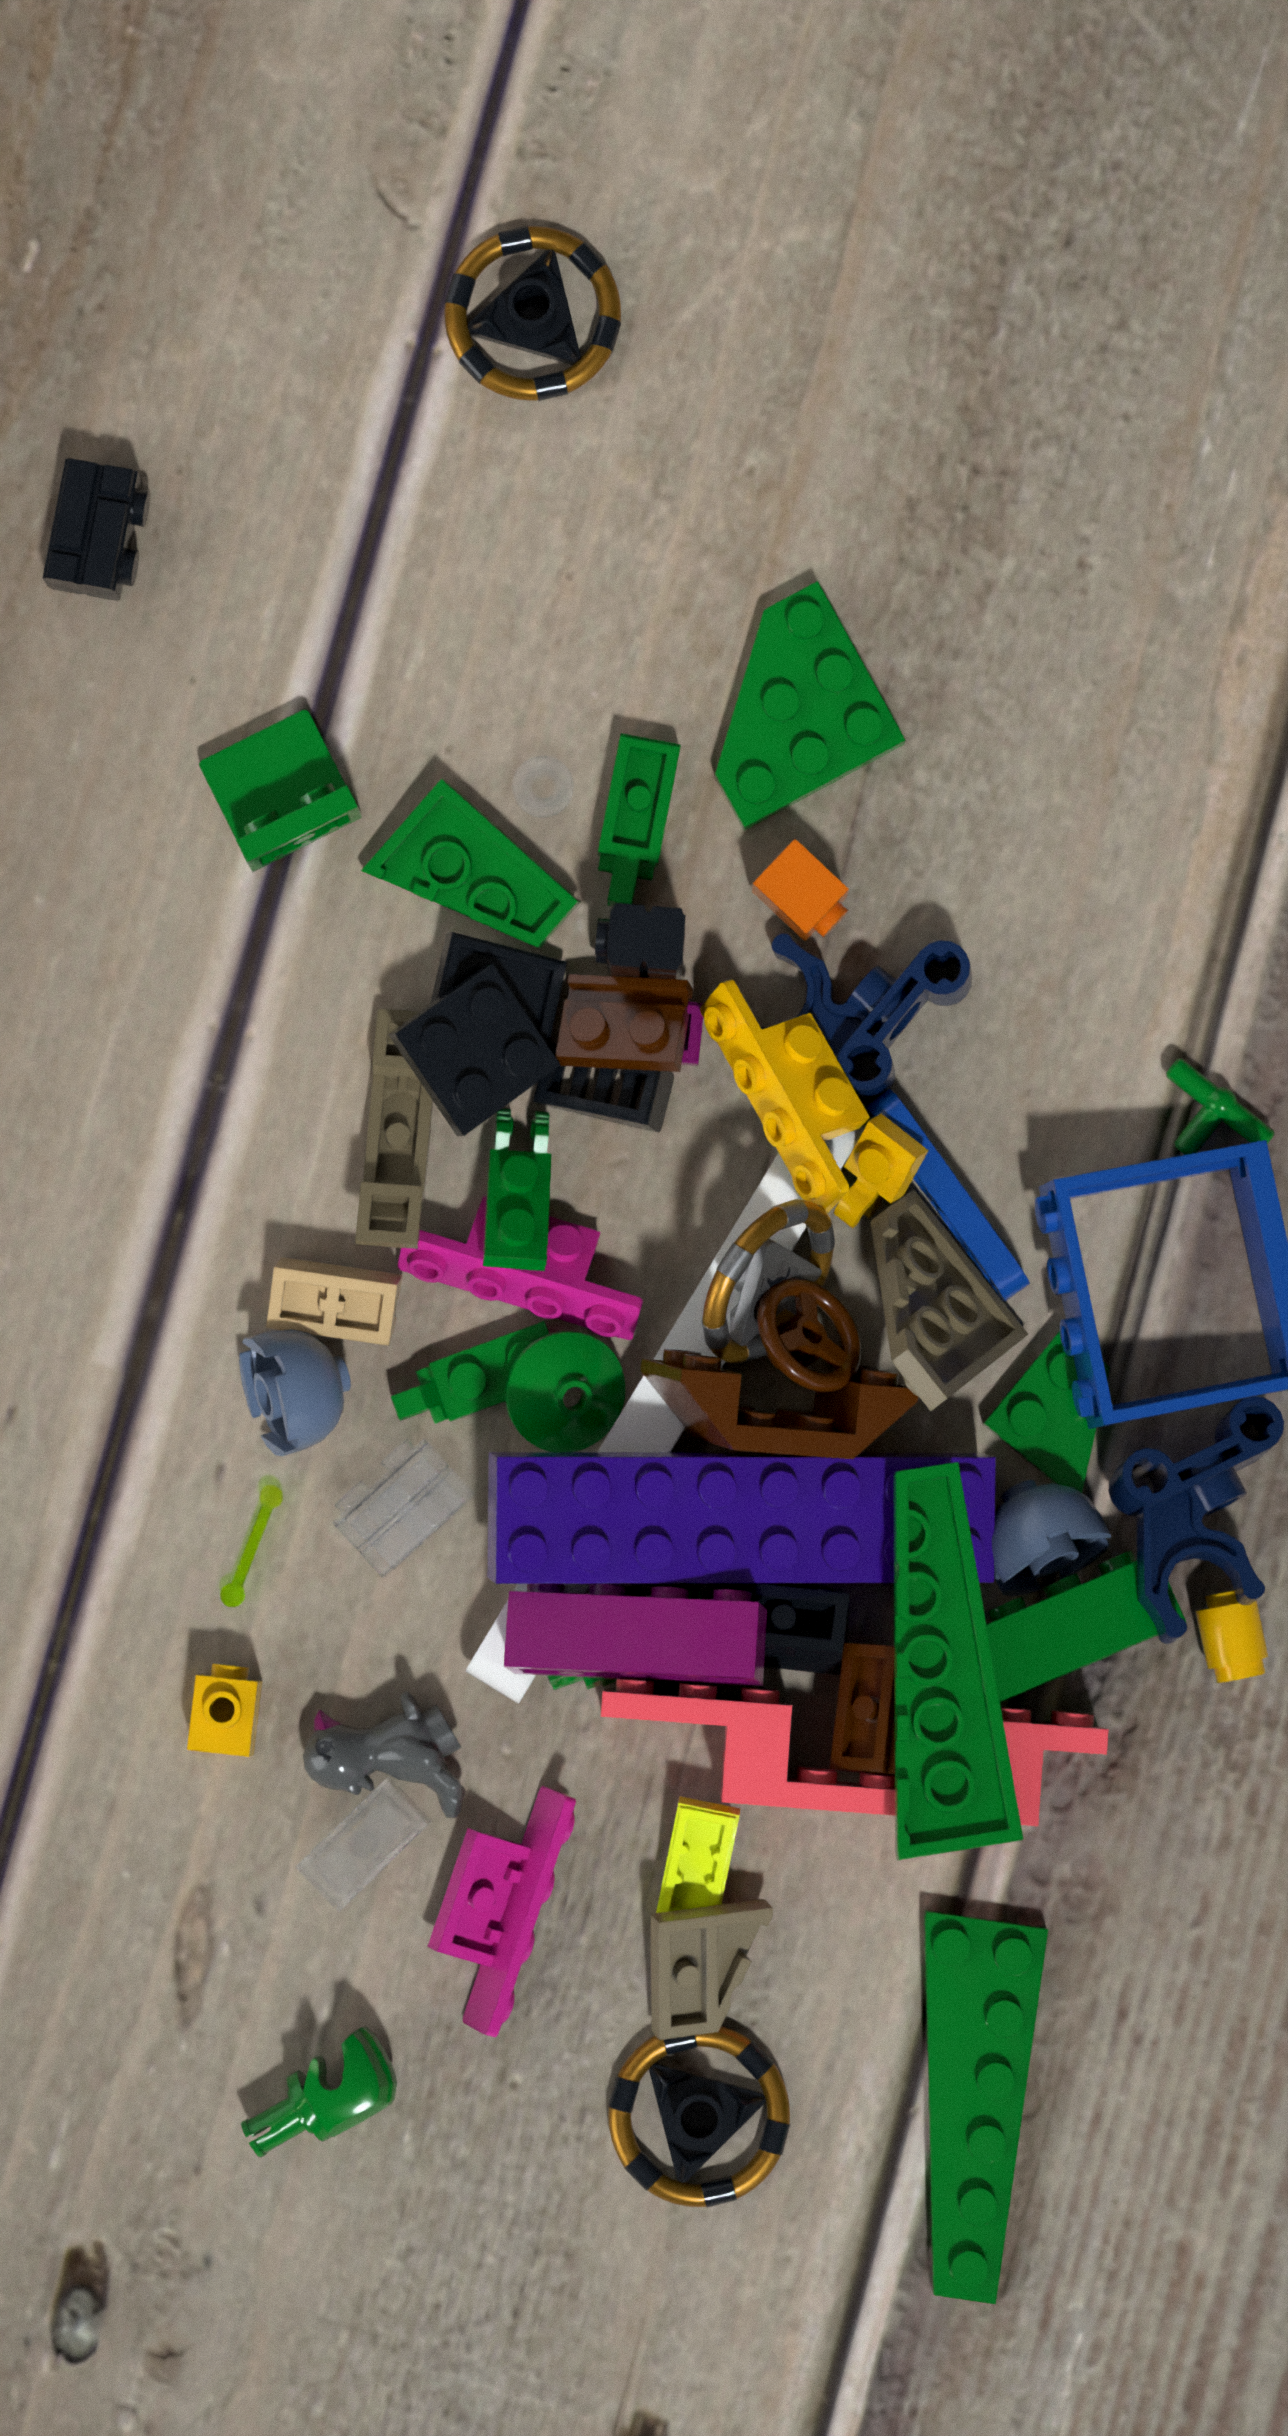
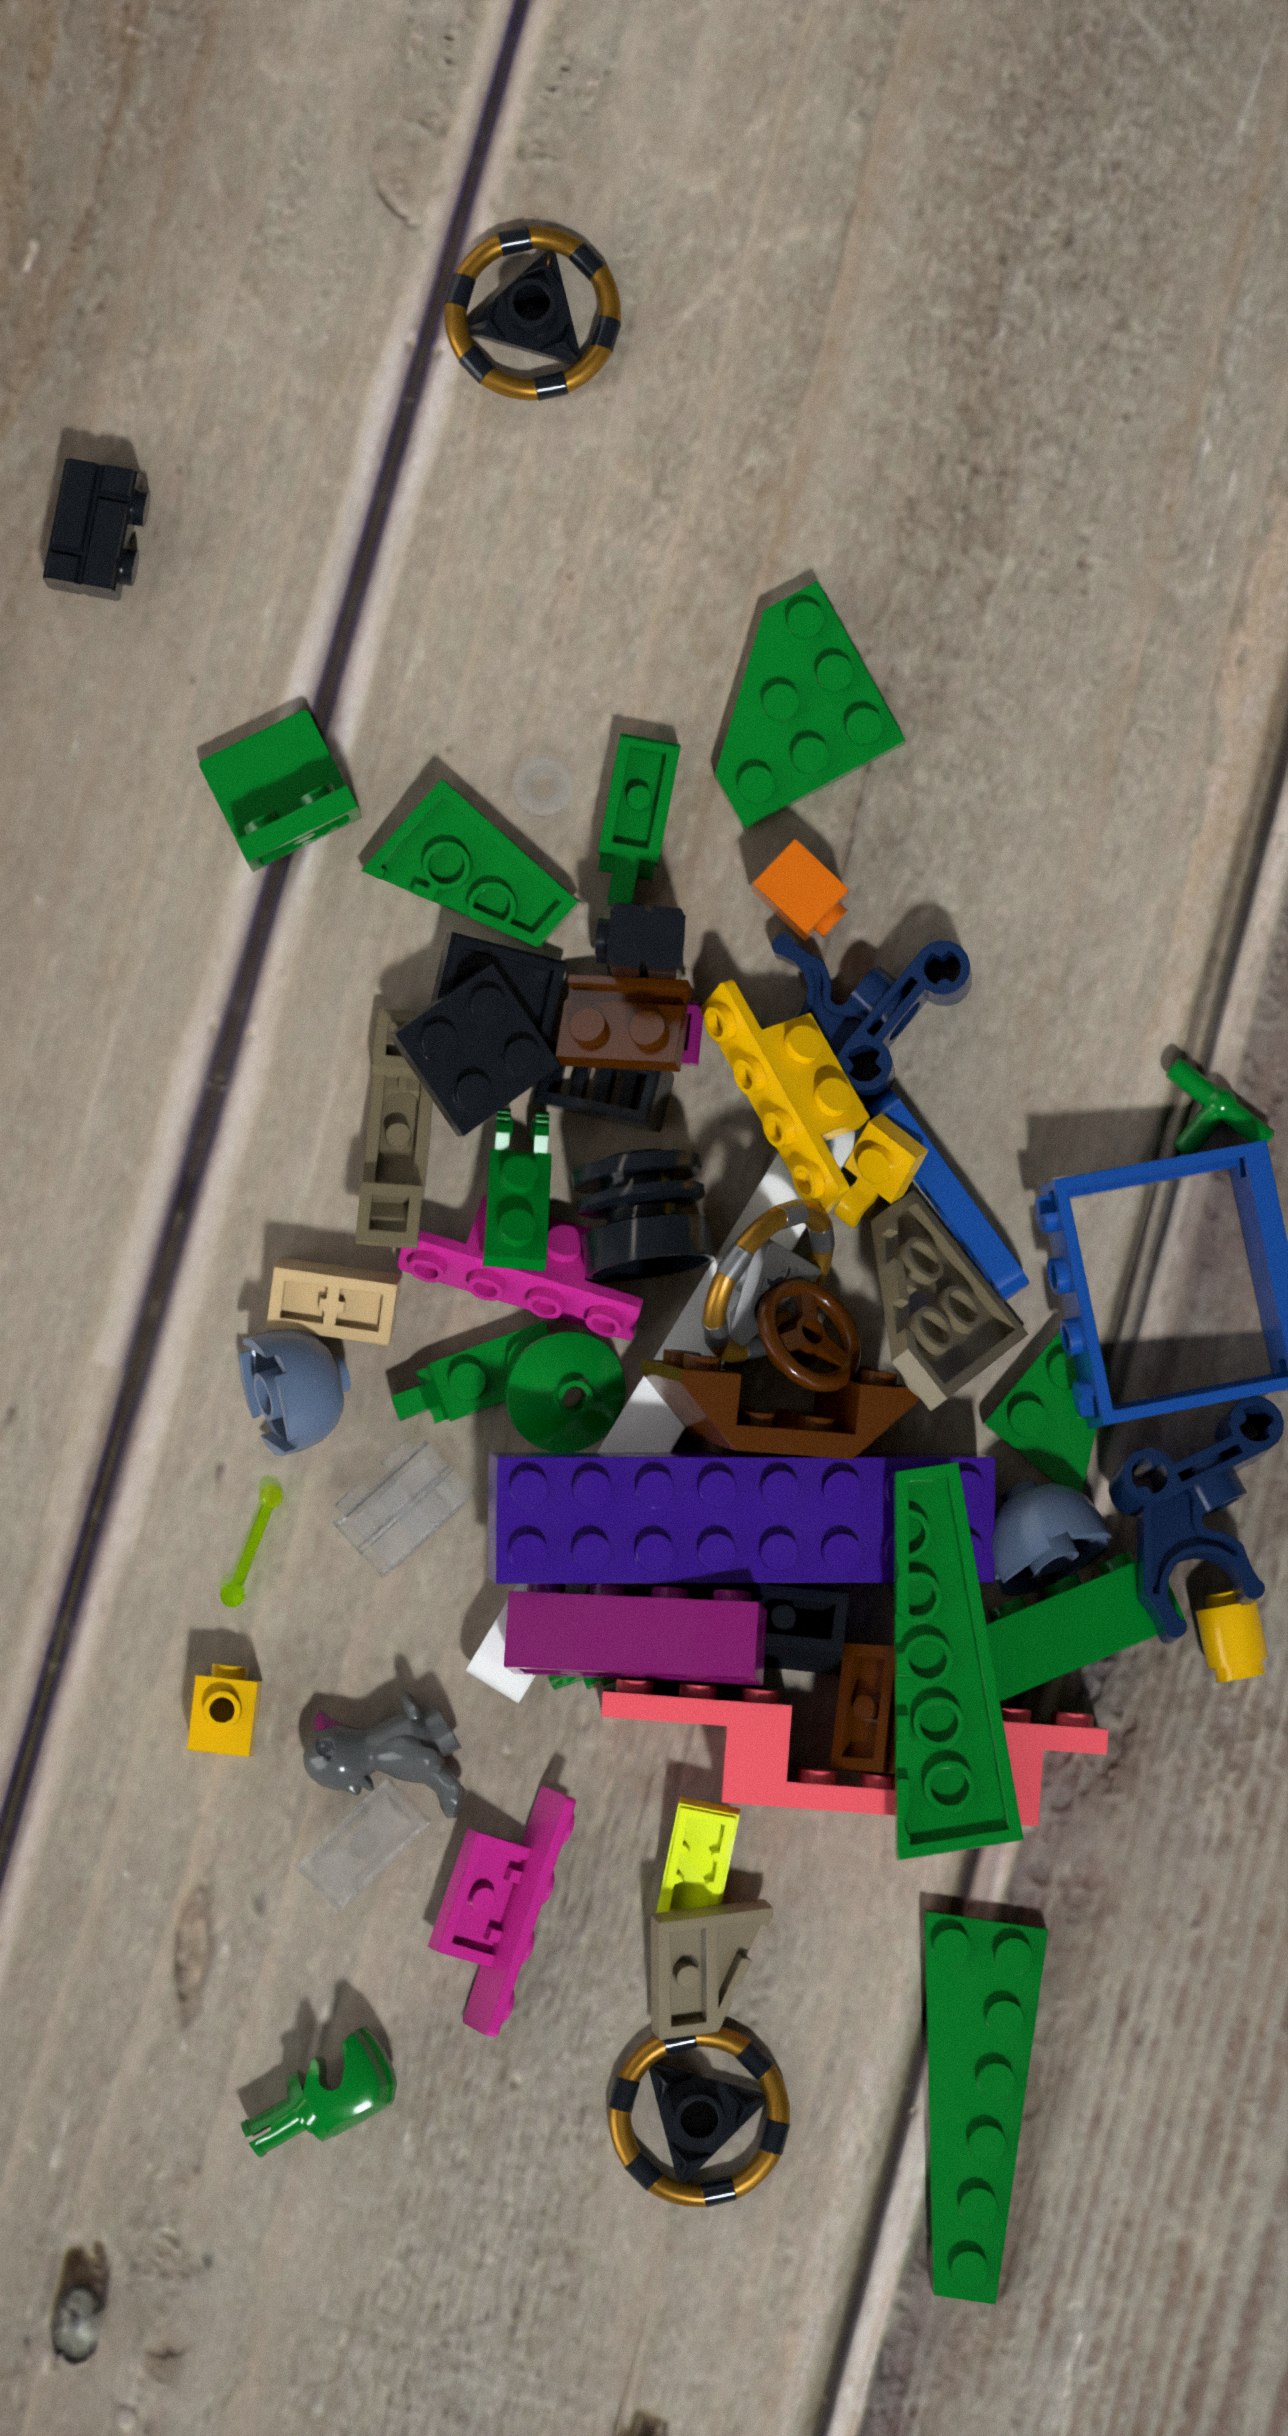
none -> black wheel [572,1148,715,1282]

